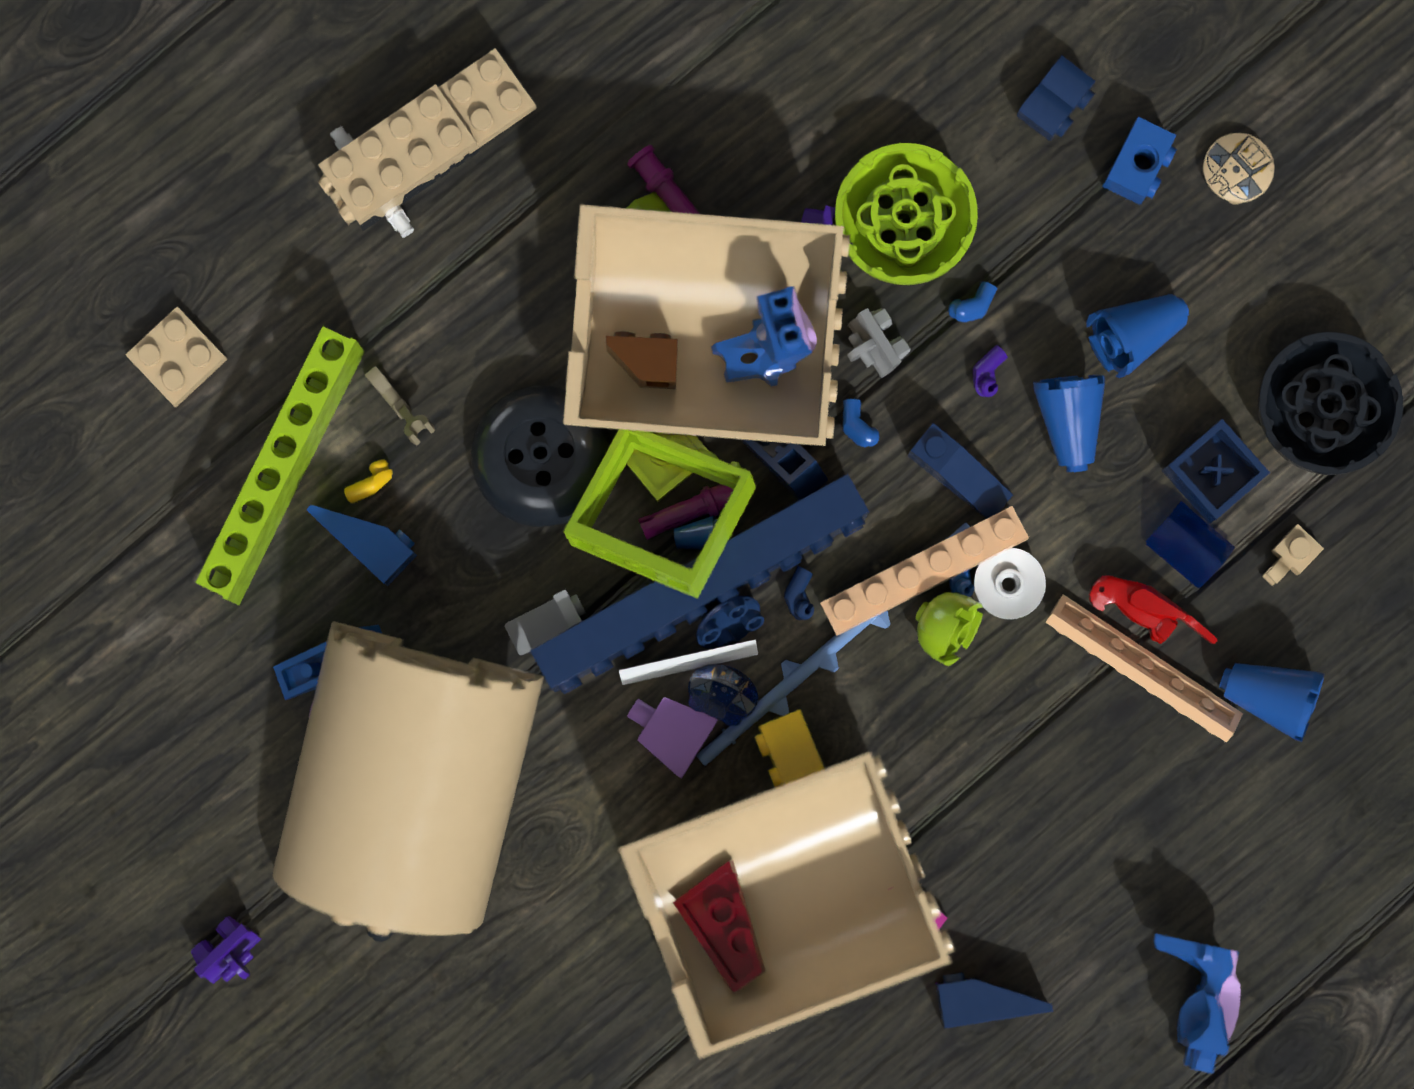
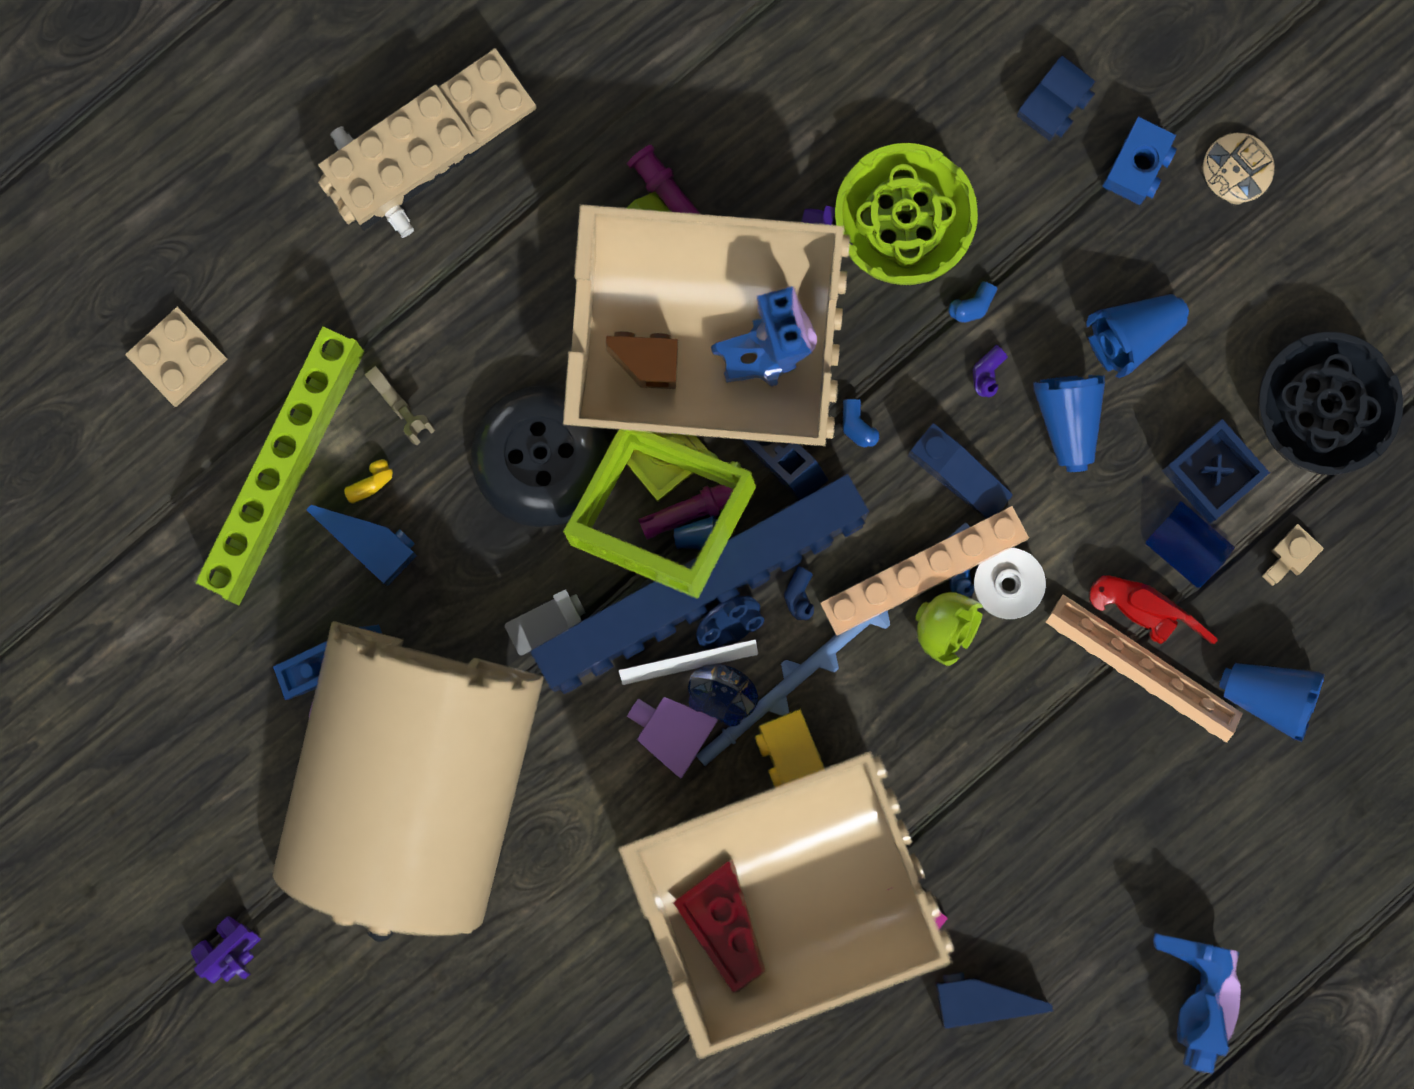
light grey hips [847,308,910,378] -> none

